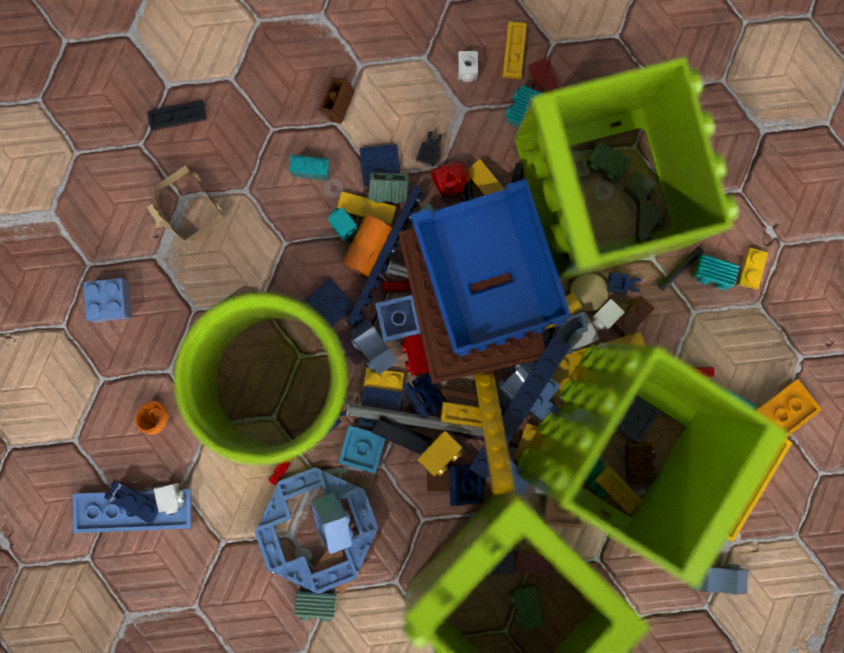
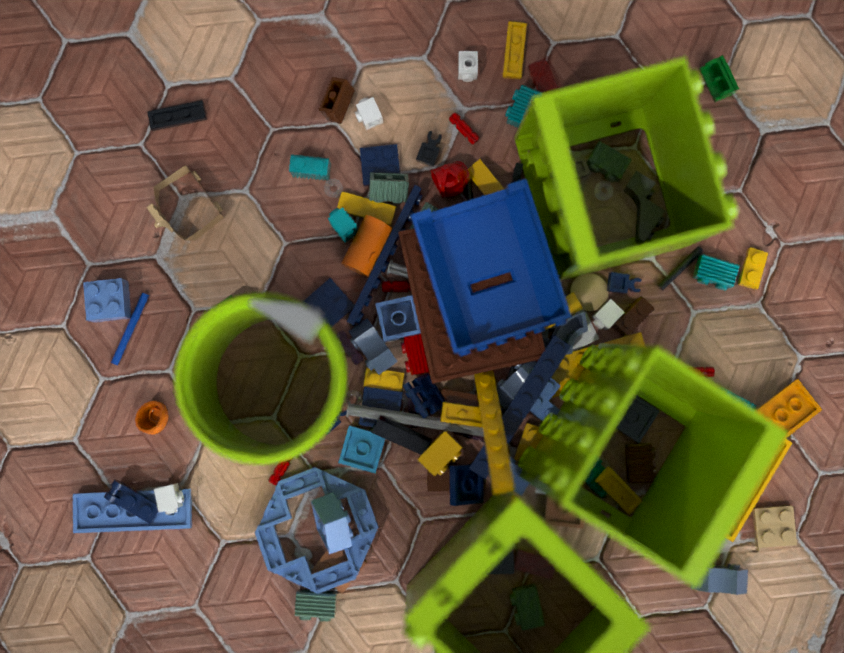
none -> blue bar [111,293,149,365]
none -> light grey slope [249,300,325,343]
none -> white brick [355,97,383,130]
none -> red axle [449,112,479,145]
none -> green hinge [699,55,739,102]
none -> tan plate [752,505,797,548]

